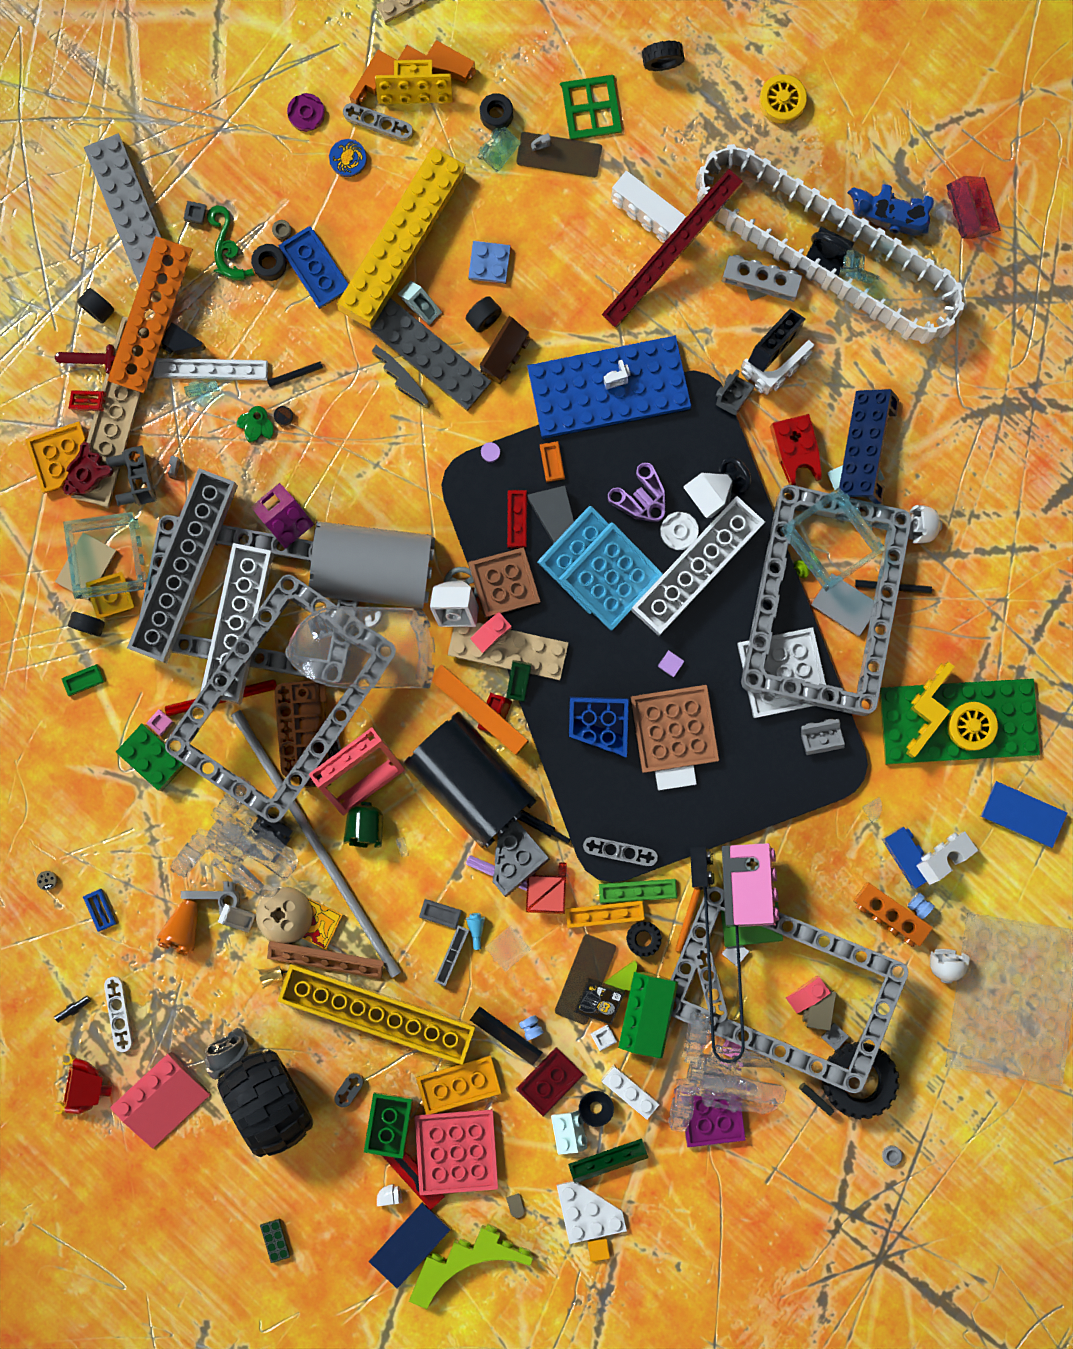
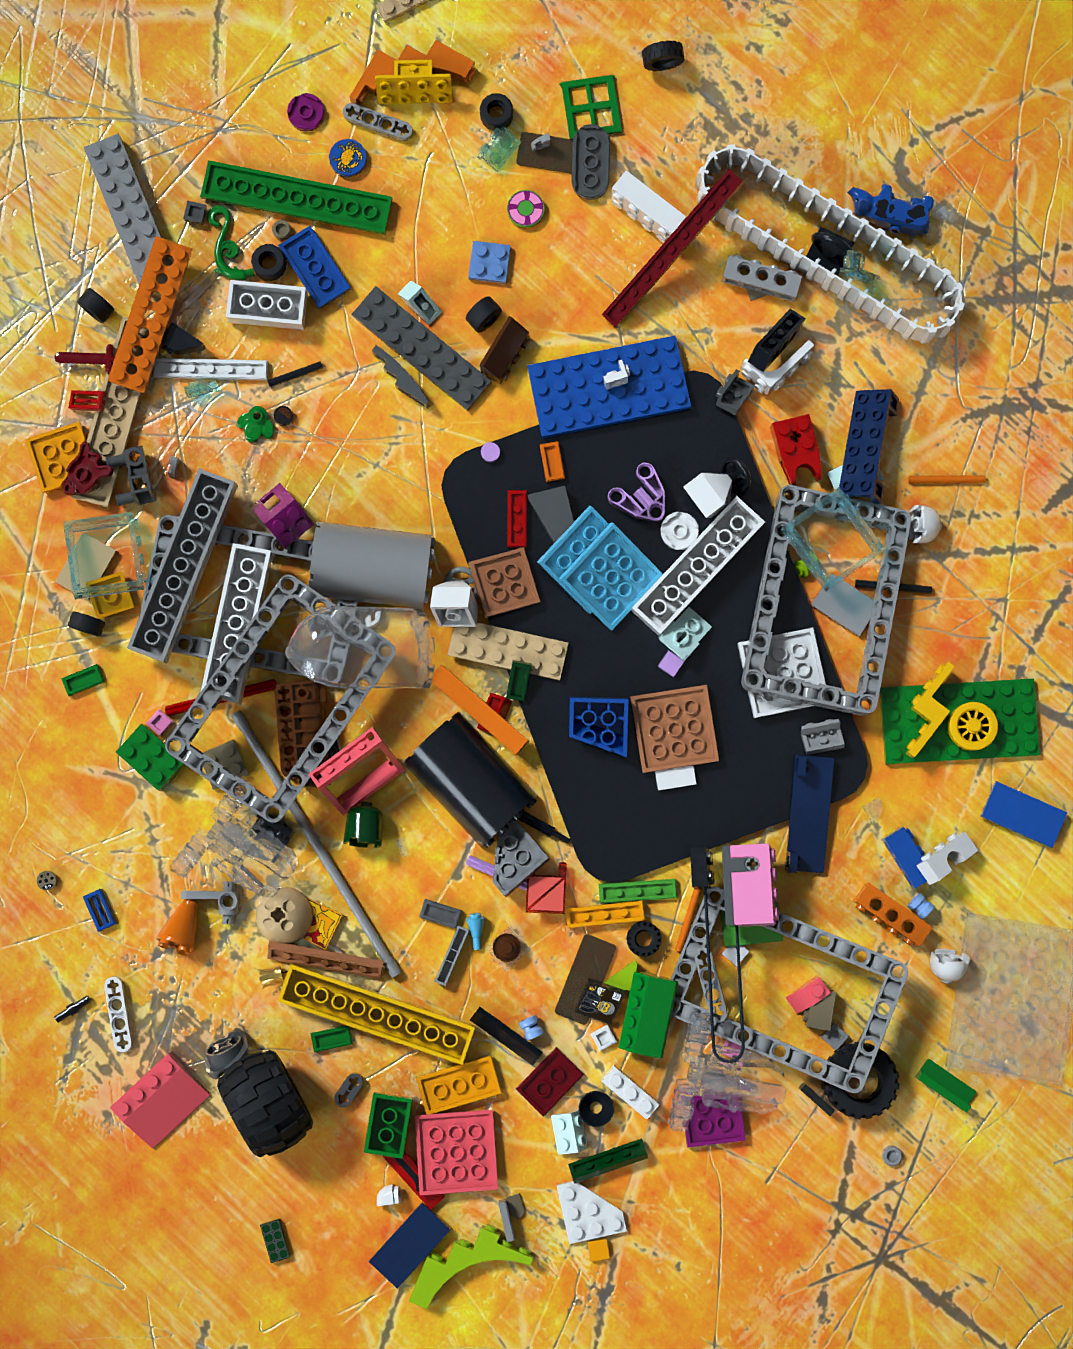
red torso [55,1054,112,1114] -> none
white tile [218,904,256,933] -> none
yellow brick [337,147,466,329] -> none
coral slope [470,612,512,653] -> none
light grey beam [583,837,657,866] -> none
yellow wheel [759,74,807,124] -> none
clear pink slope [946,176,1001,239] -> none
none -> green plate [200,160,393,235]
none -> dark tan plate [203,739,249,790]
none -> white brick [226,280,308,330]
none -> green tile [310,1025,353,1053]
none -> reddish brown plate [492,933,521,962]
none -> light grey tile [498,1199,515,1242]
none -> tile [507,190,545,228]
none -> dark grey tile [572,124,610,200]
none -> light aqua piece [659,607,712,661]
none -> dark blue bracket [785,755,834,873]
none -> orange bar [908,475,986,483]
none -> green panel [915,1059,976,1113]

